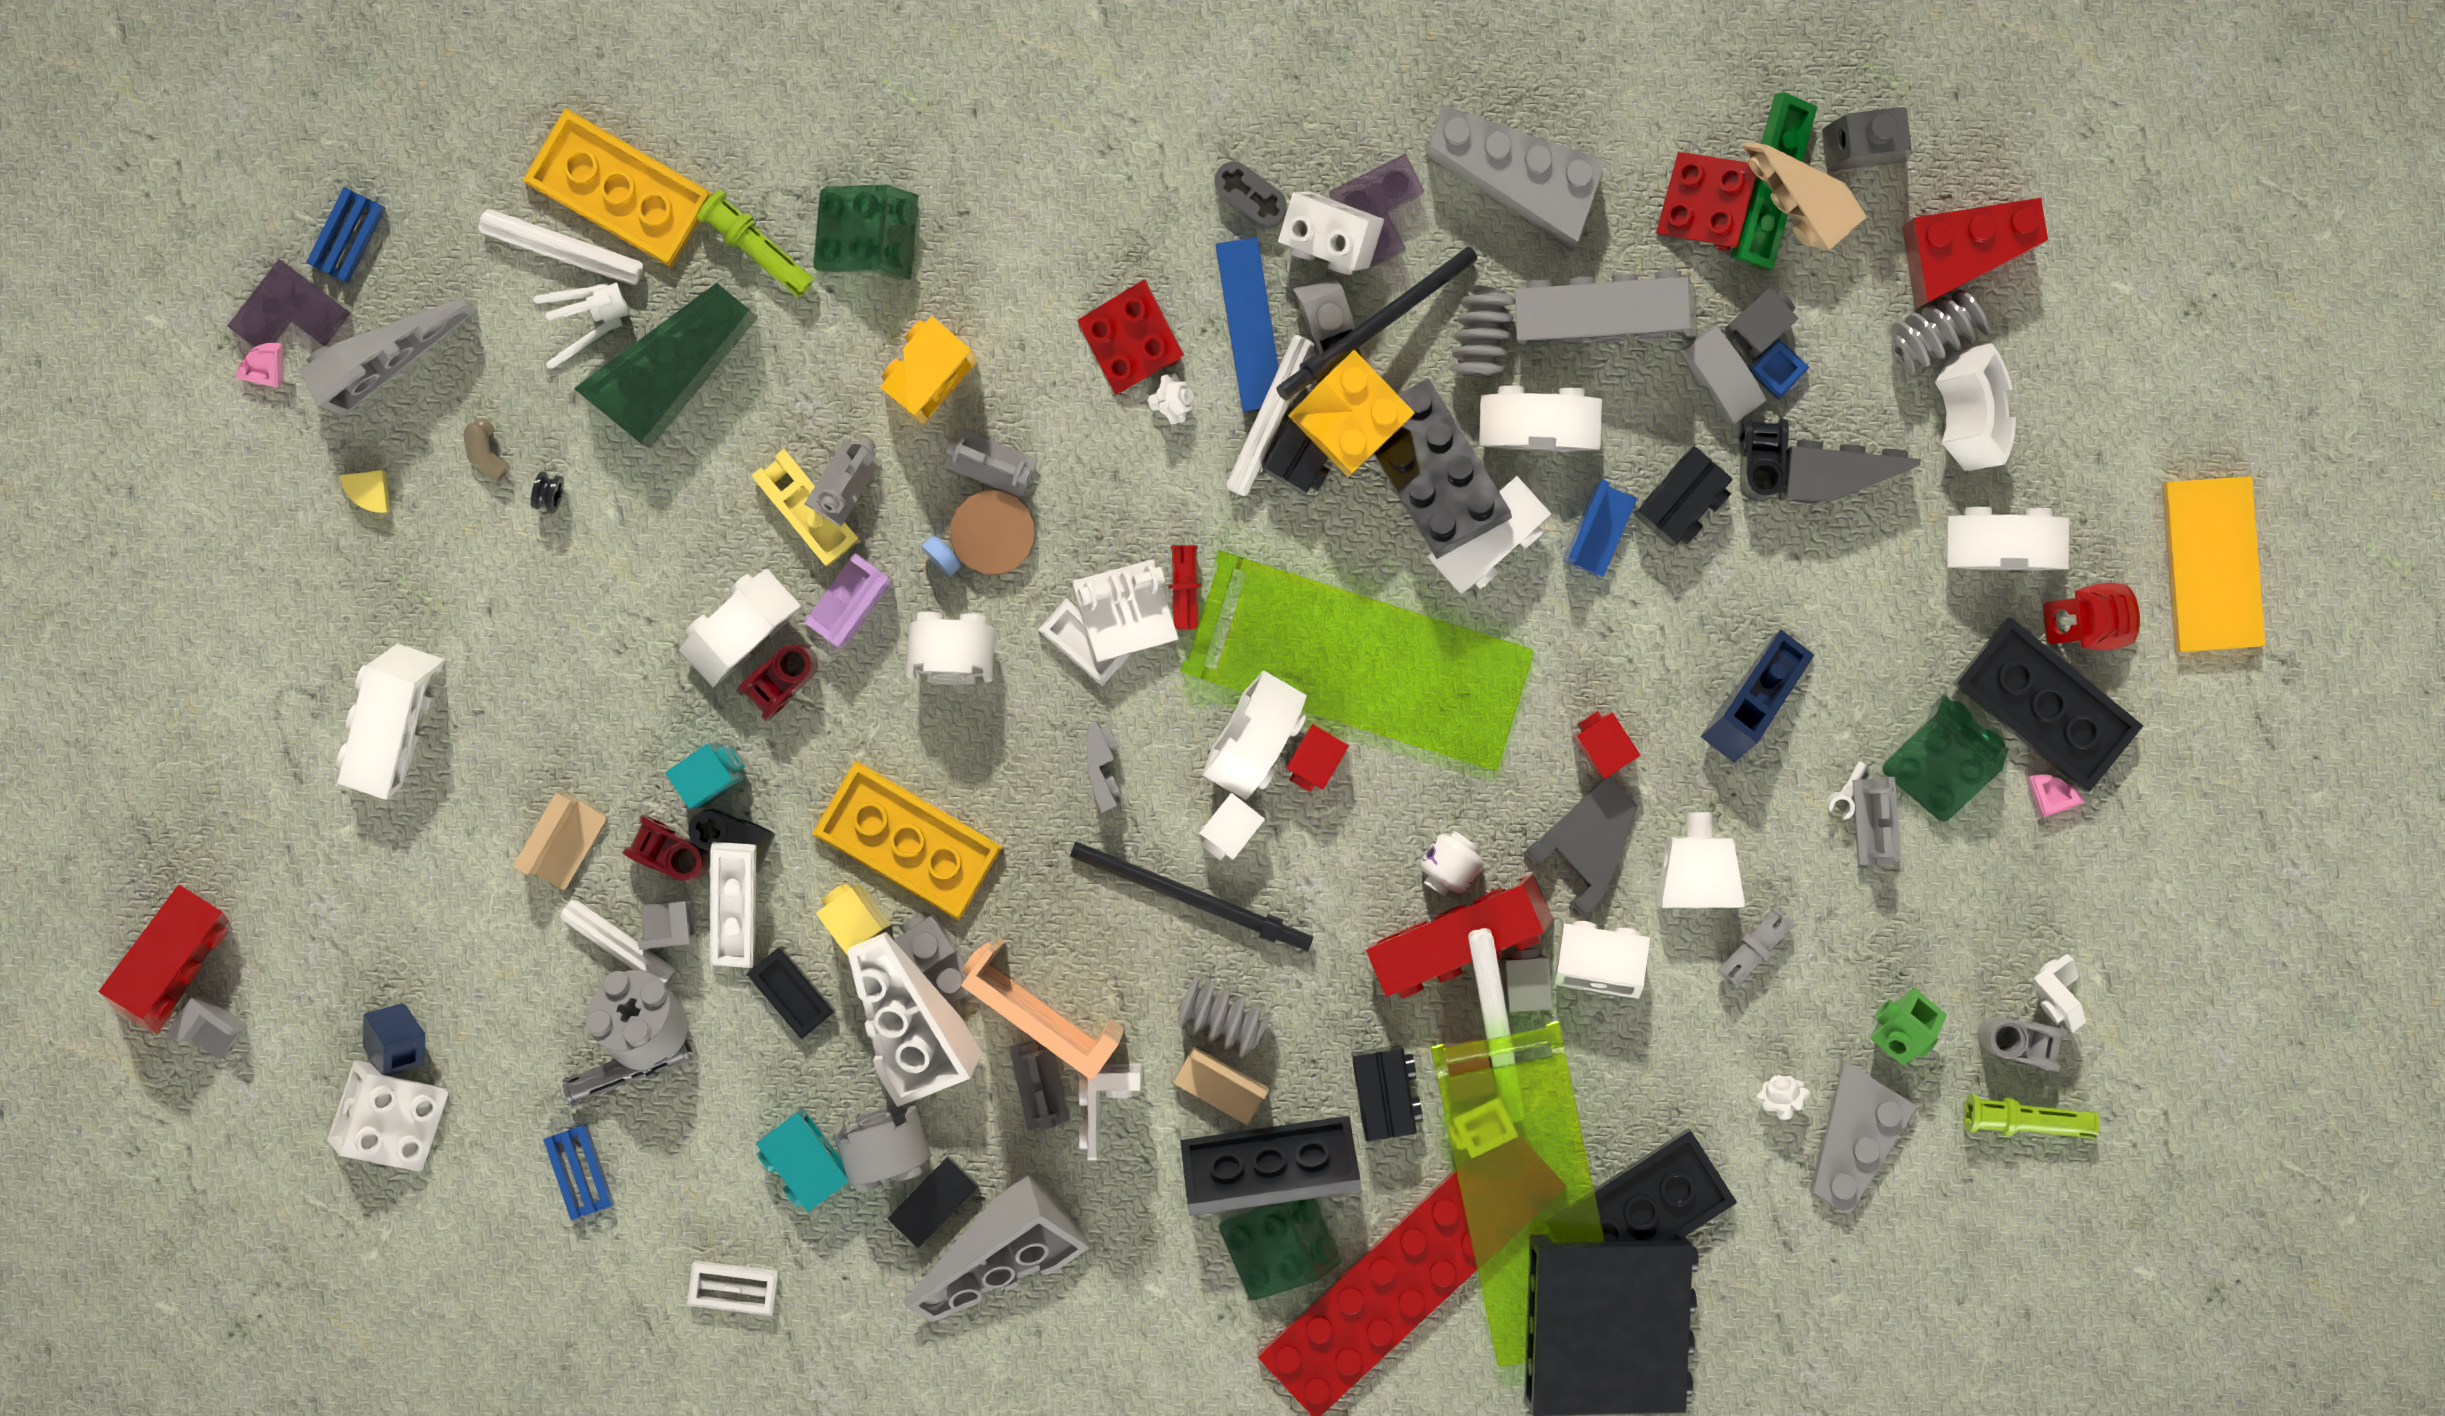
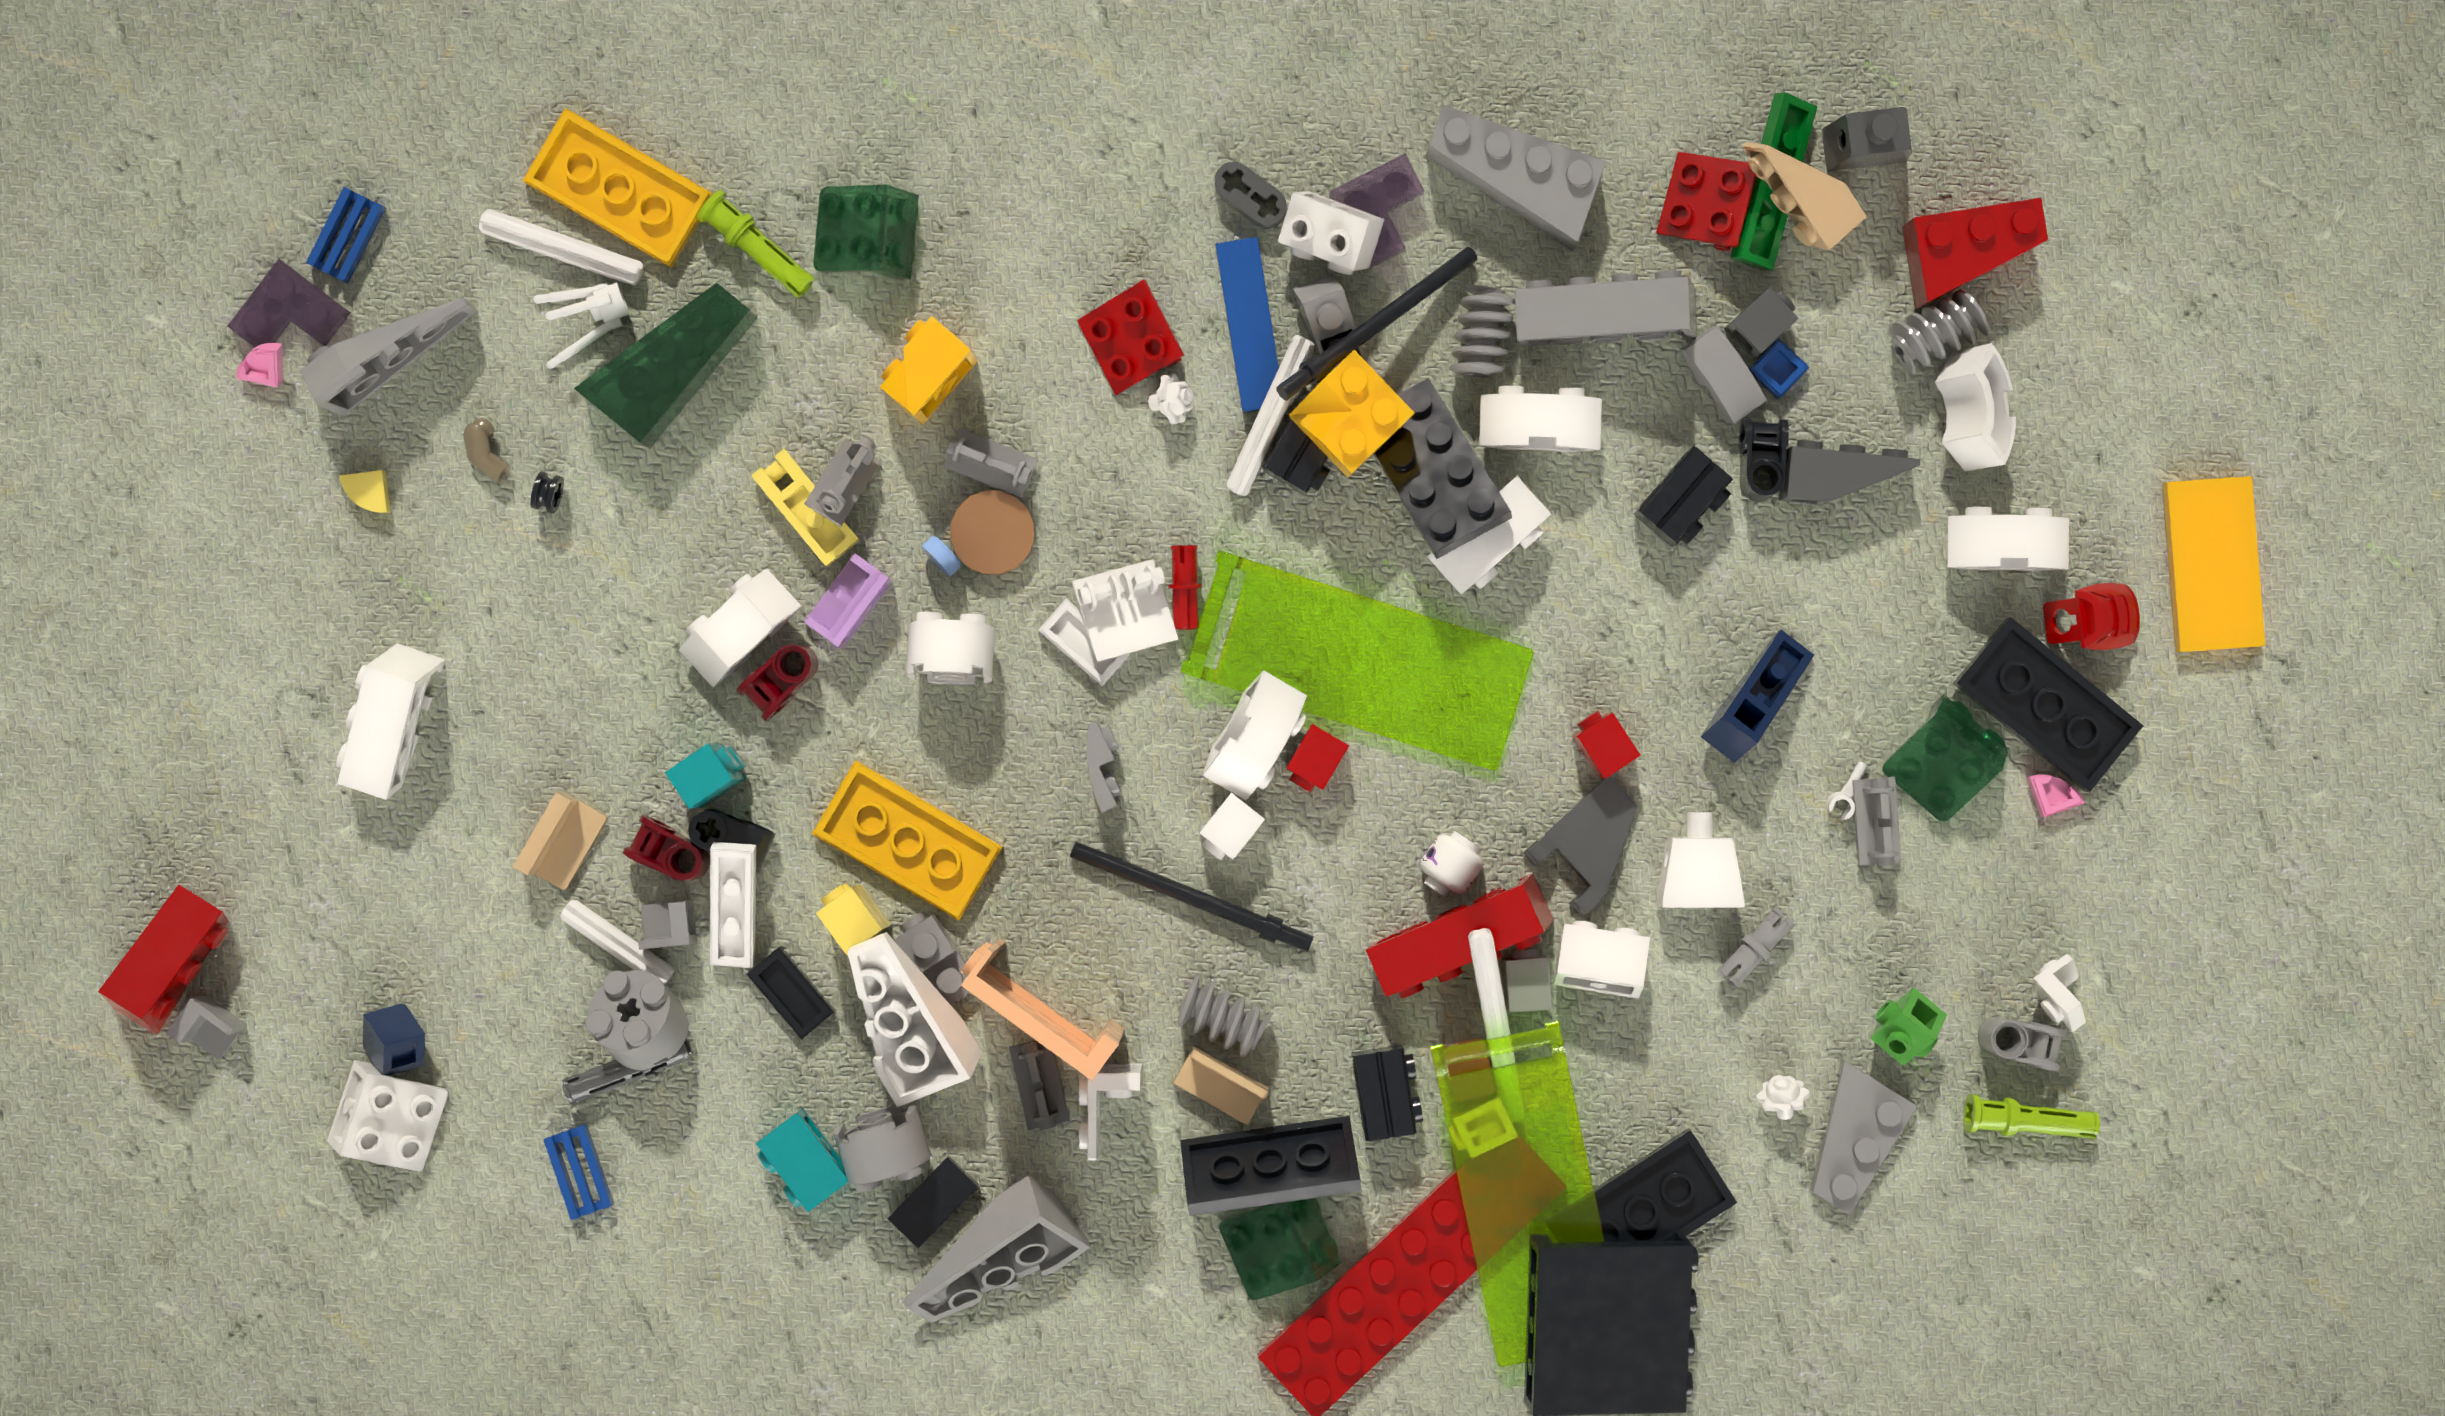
white tile [687,1260,780,1316] -> none
blue panel [1563,479,1637,578] -> none

